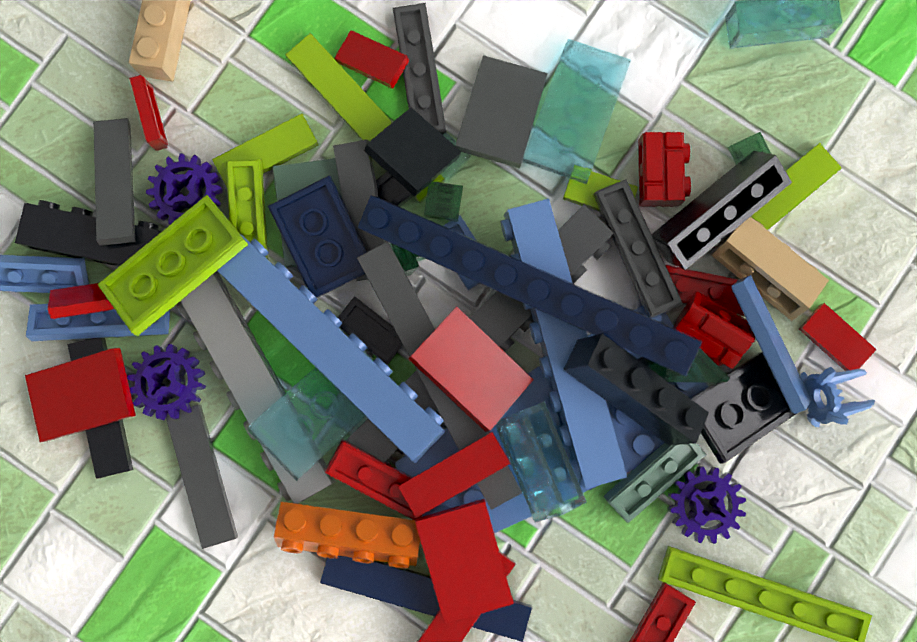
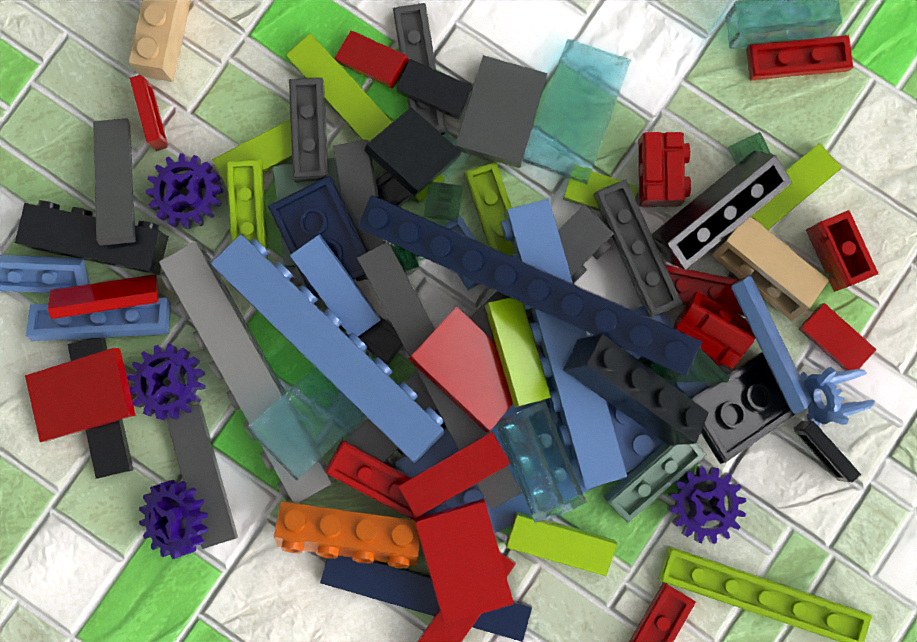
lime tile [97,195,249,336] -> none
none -> dark purple gear [139,480,208,559]
none -> dark grey tile [289,78,329,182]
none -> medium blue tile [290,234,382,337]
none -> black tile [396,59,472,119]
none -> lime tile [464,162,515,255]
none -> lime tile [485,298,551,408]
none -> lime tile [505,511,617,576]
none -> red tile [746,35,853,81]
none -> black tile [793,421,862,483]
none -> red brick [806,210,879,292]

